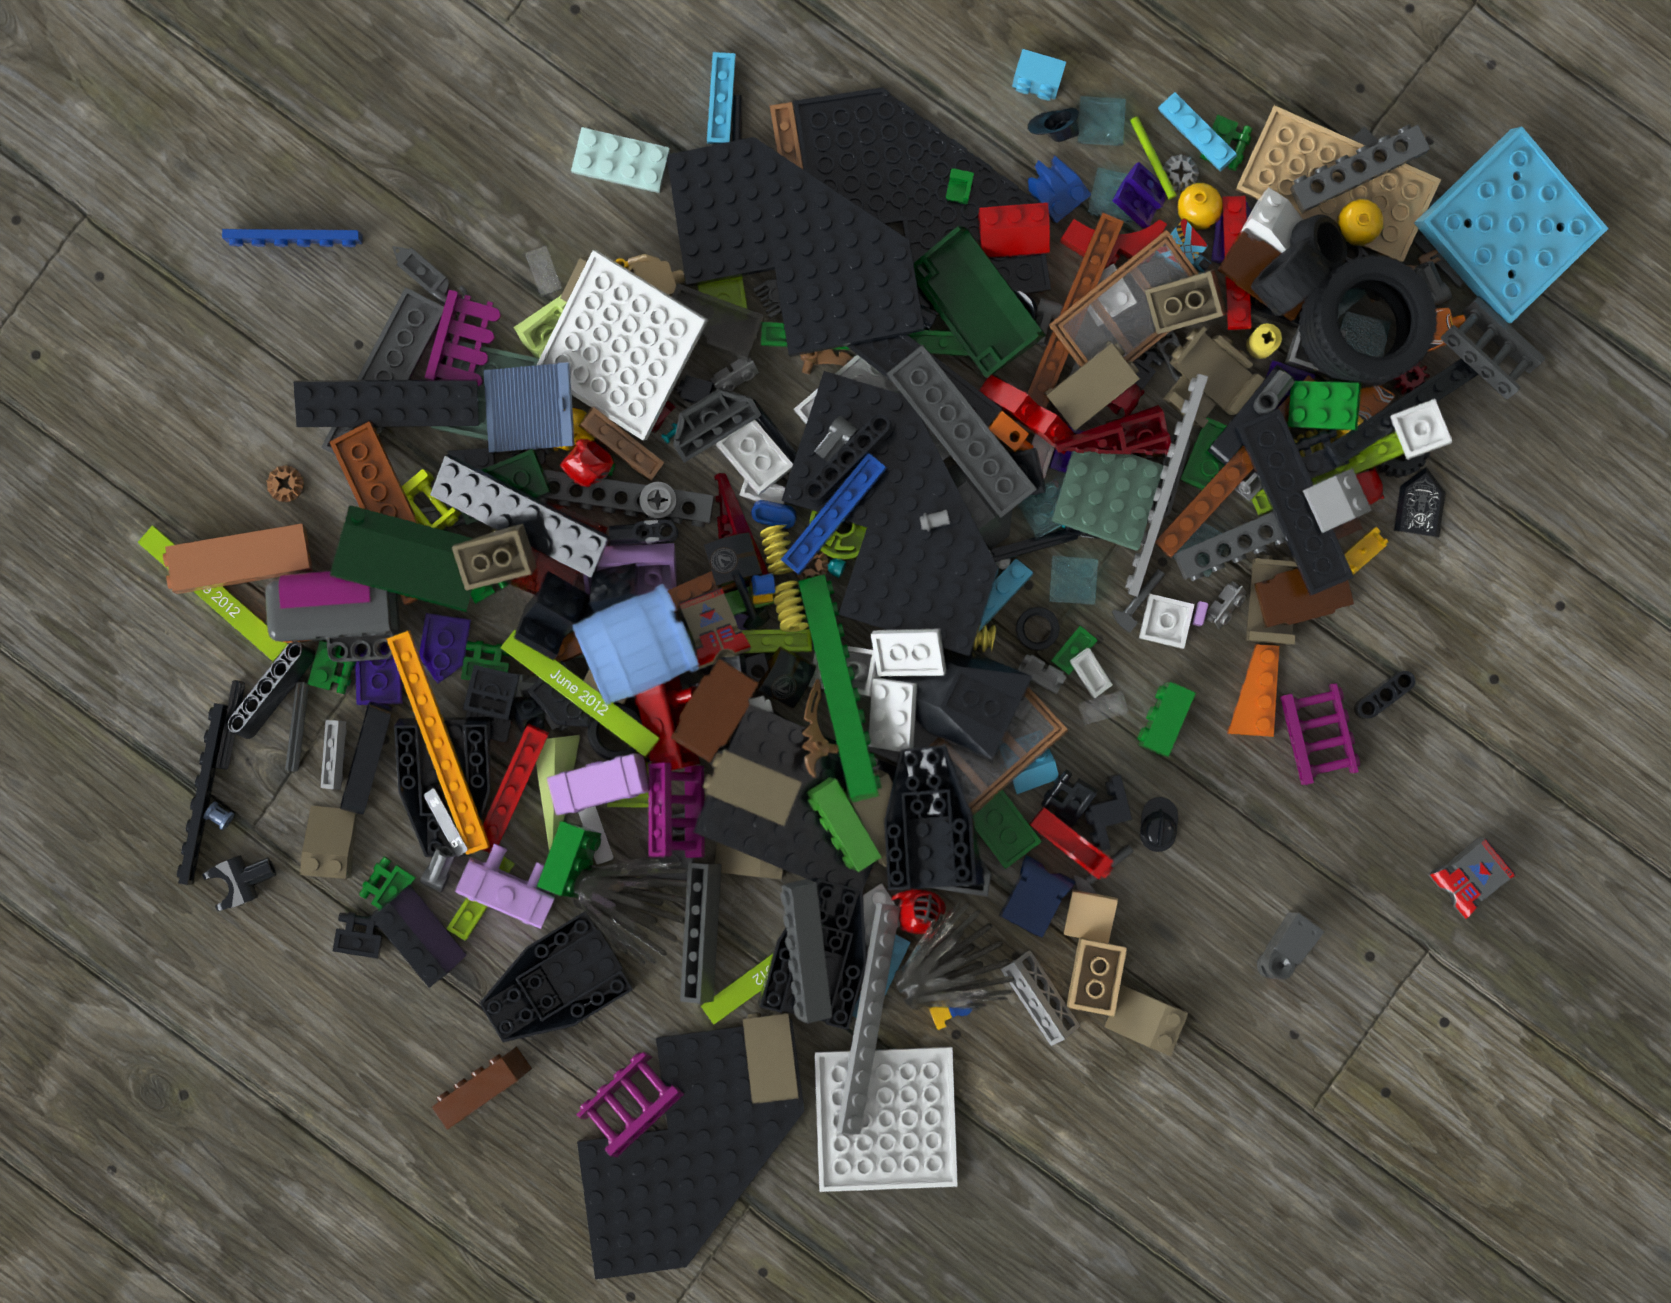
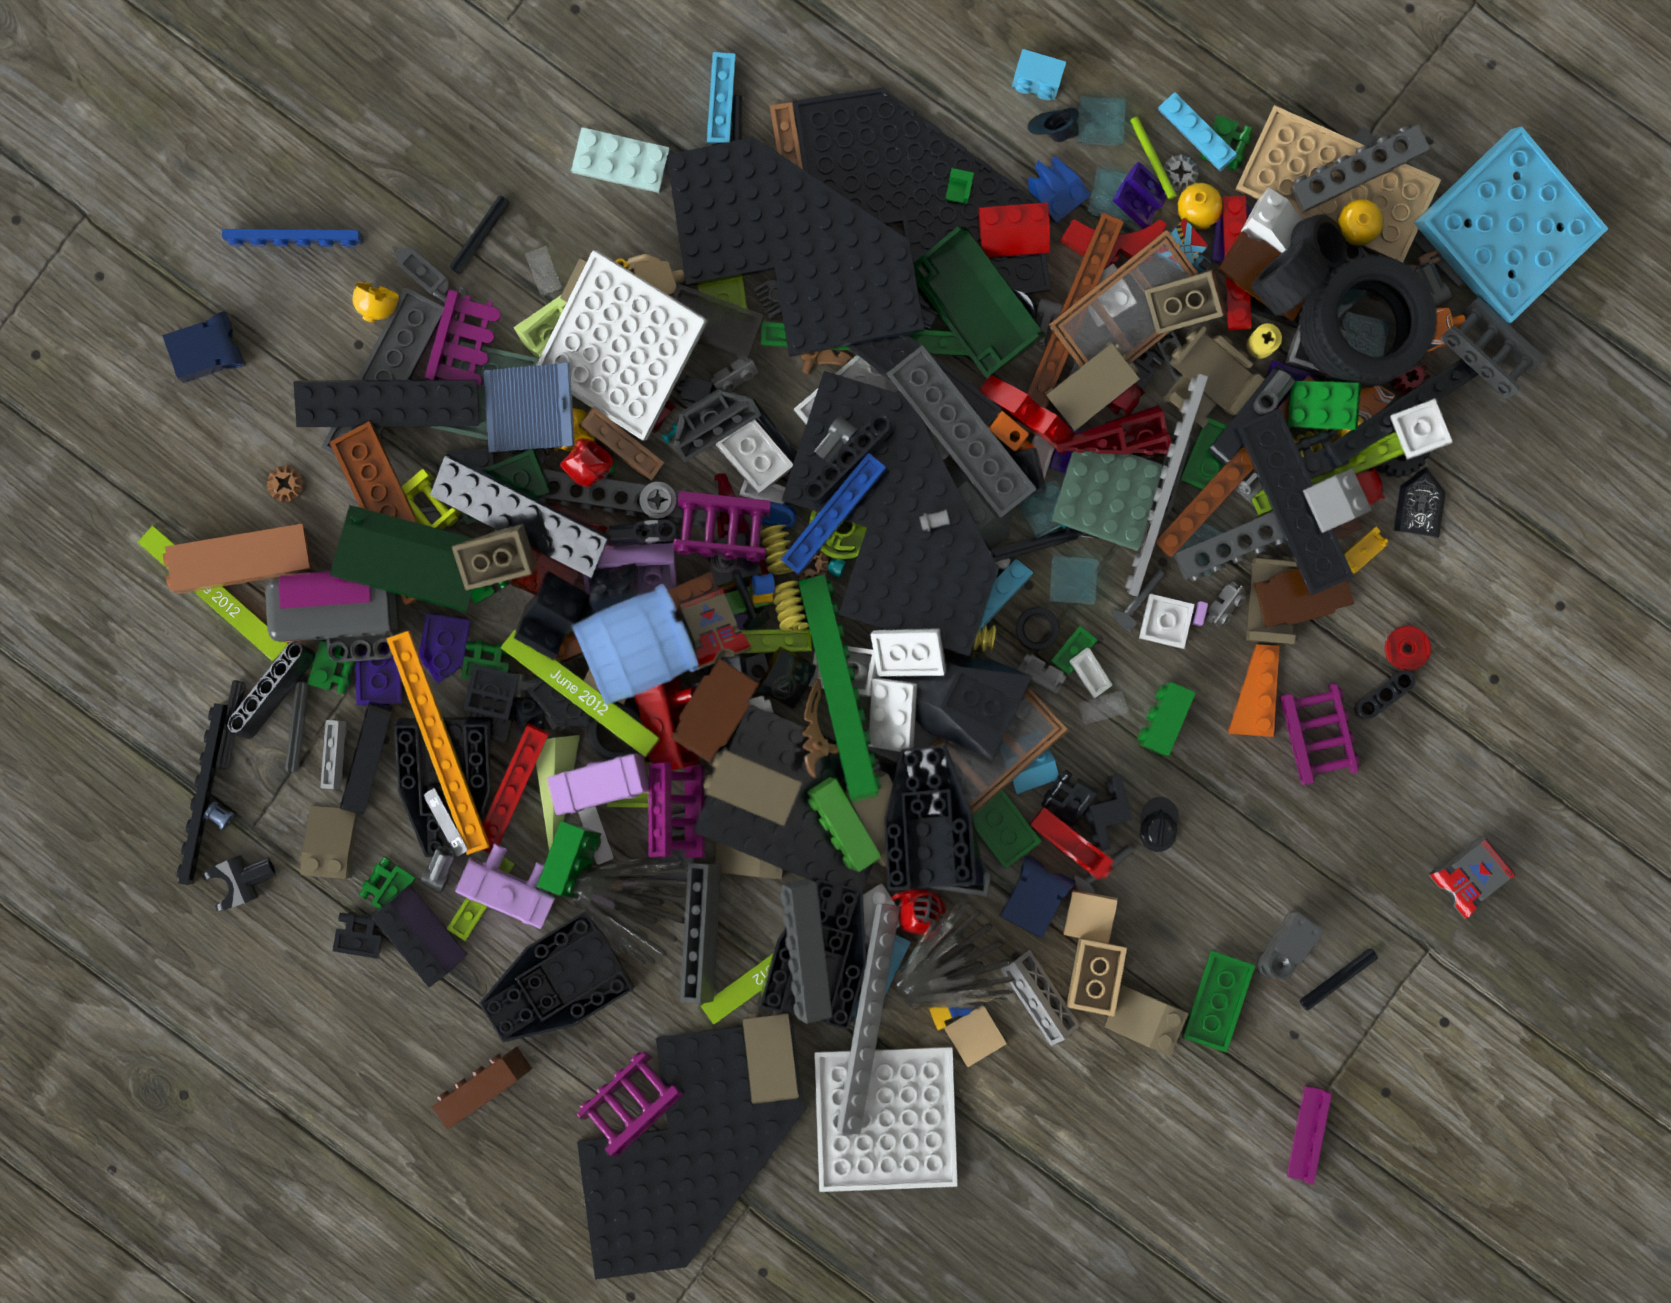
none -> dark blue piece [162,311,245,383]
none -> yellow cylinder [352,282,400,323]
none -> black axle [450,195,510,274]
none -> magenta fence [673,491,771,562]
none -> tan tile [944,1004,1007,1067]
none -> green plate [1182,950,1255,1053]
none -> magenta fence [1286,1085,1332,1185]
none -> black axle [1299,949,1378,1010]
none -> red plate [1384,626,1431,671]

